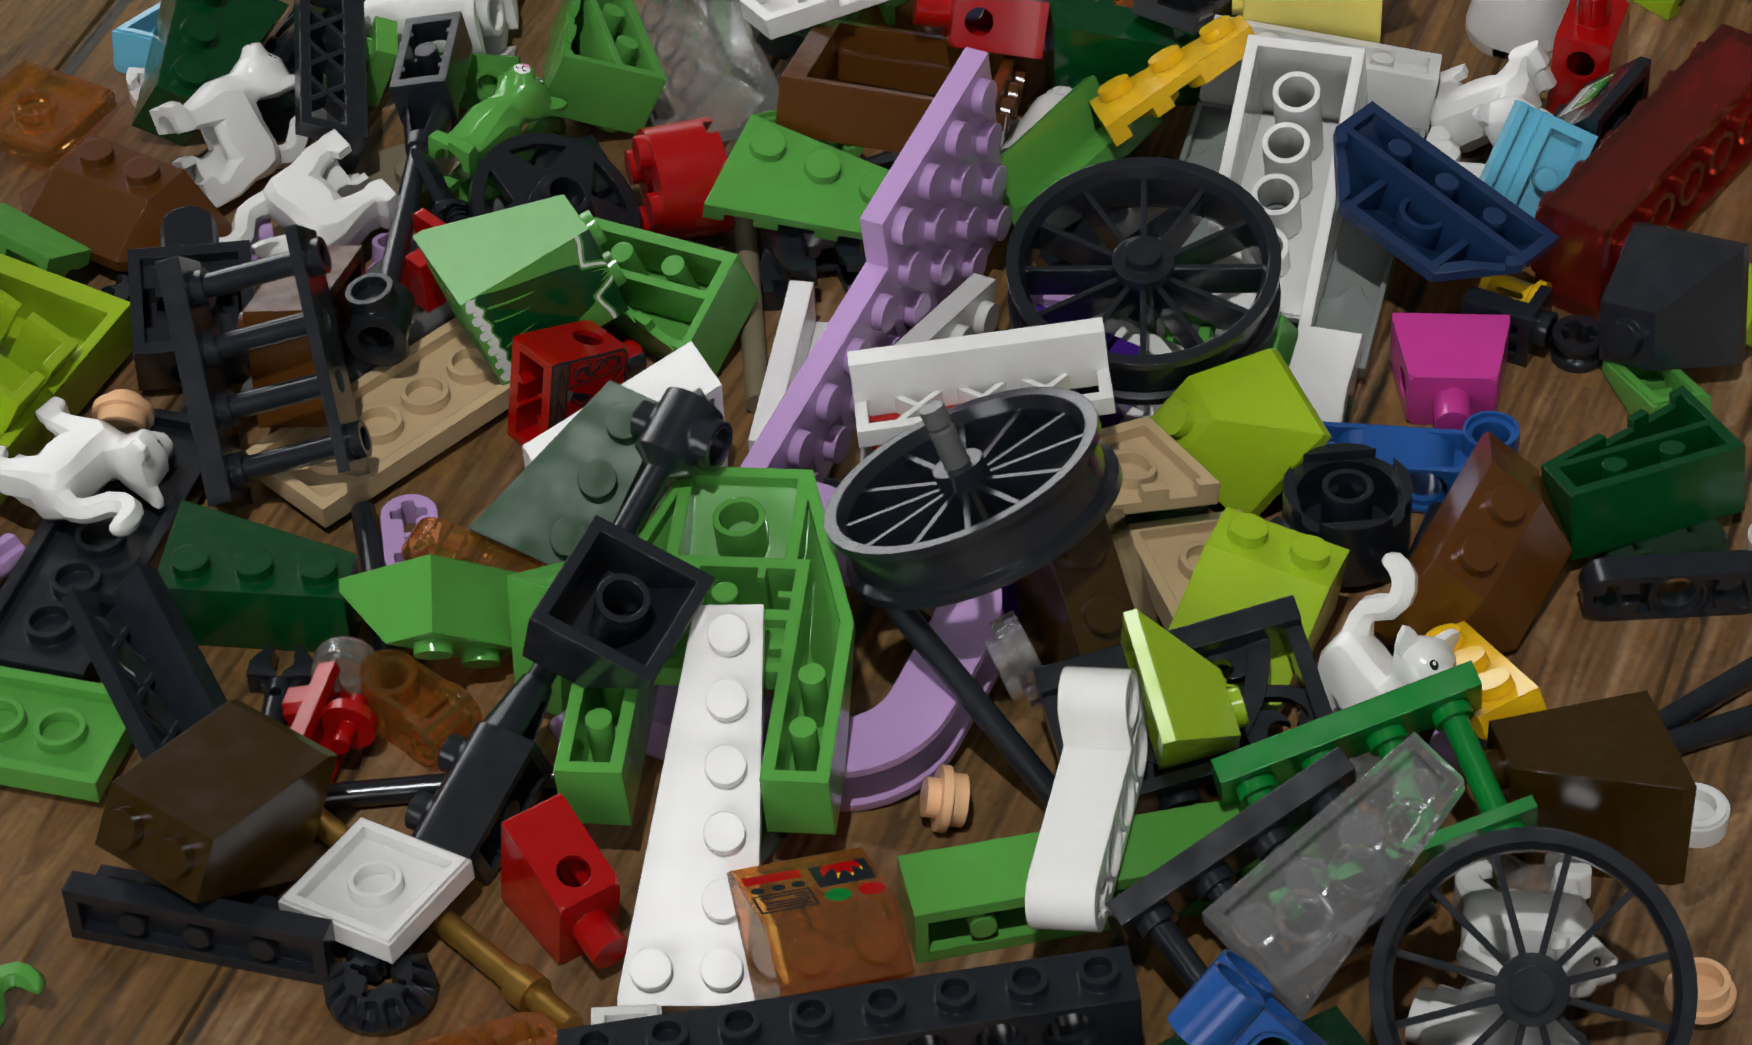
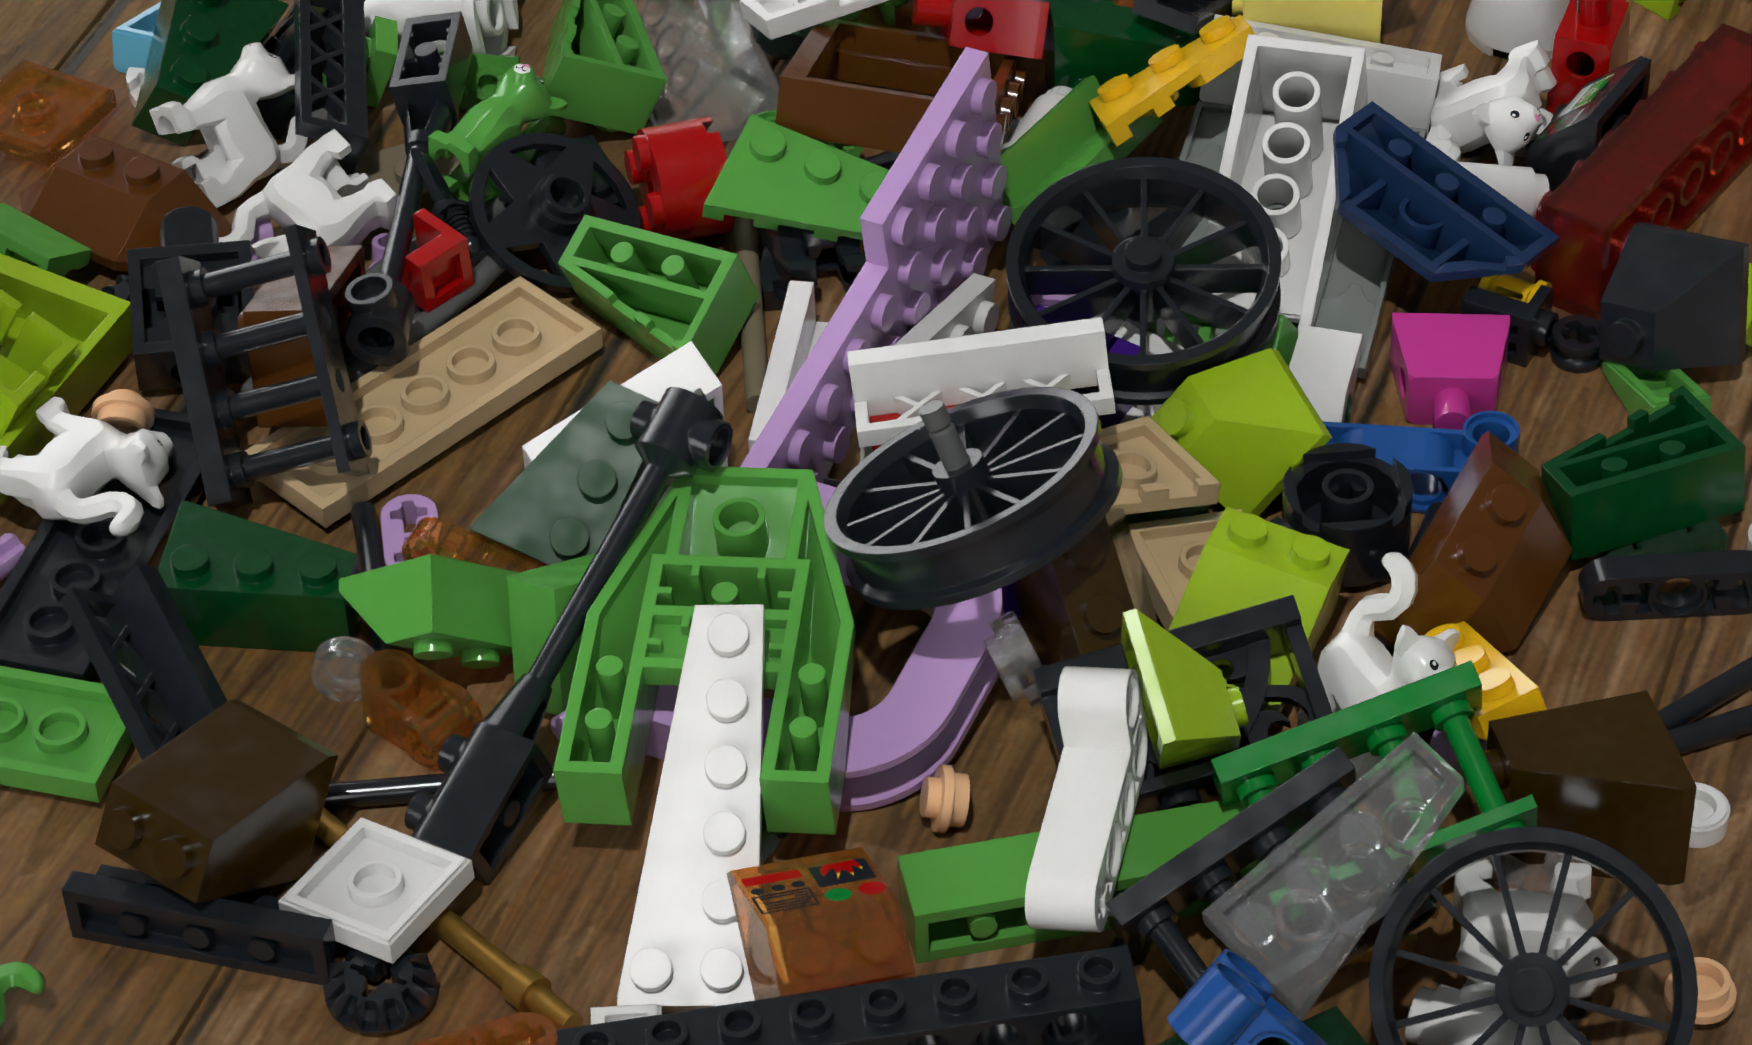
black bar [246,644,315,725] -> none
red hips [282,661,380,783] -> none
bright green slope [412,194,629,385] -> none
red torso [501,793,628,969] -> none
red torso [507,320,647,446] -> none
black slope [522,514,716,689] -> none
black bar [884,609,1055,808] -> none
medium azure plate [1479,100,1598,232] -> none

